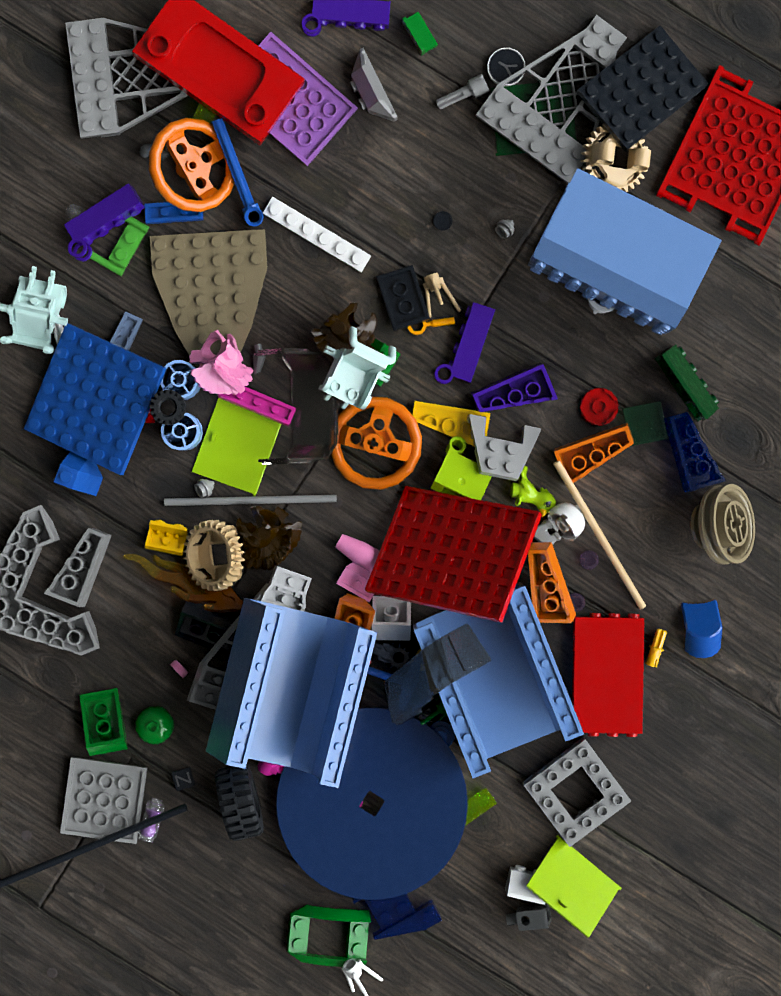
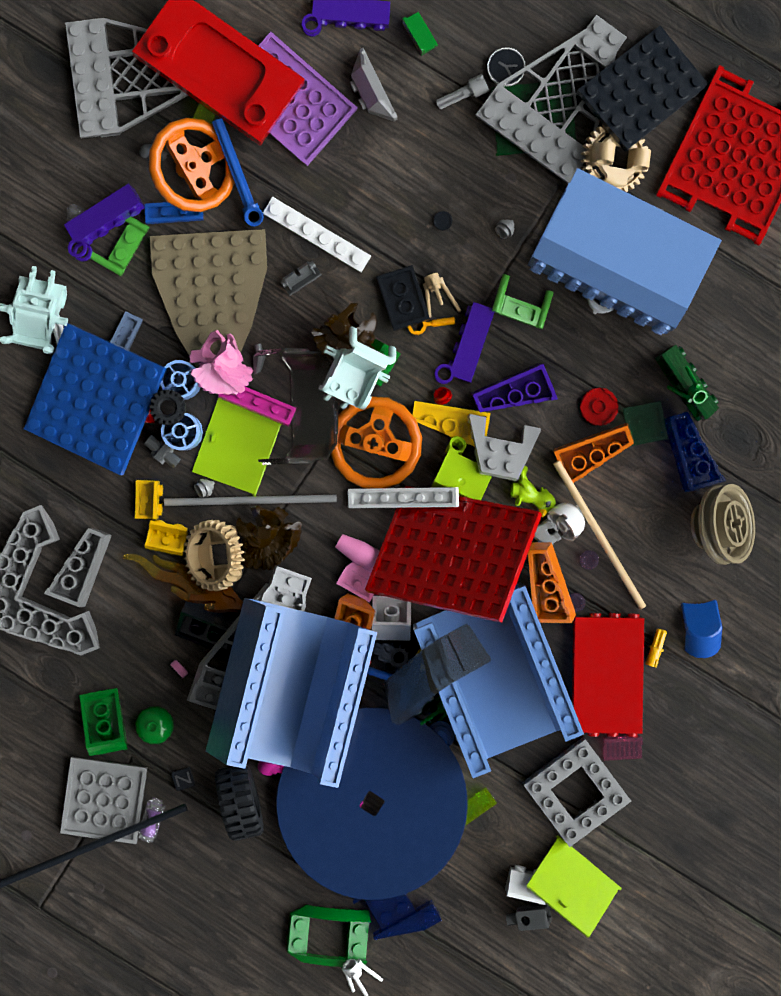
blue slope [54,451,103,496] -> none
none -> yellow bracket [135,480,163,519]
none -> dark grey axle [144,435,181,469]
none -> dark grey hinge [280,261,322,296]
none -> white plate [348,487,459,508]
none -> red plate [434,387,452,405]
none -> bright green plate [492,274,554,329]
none -> clear pink panel [602,735,643,761]
none -> green plant [667,366,708,404]

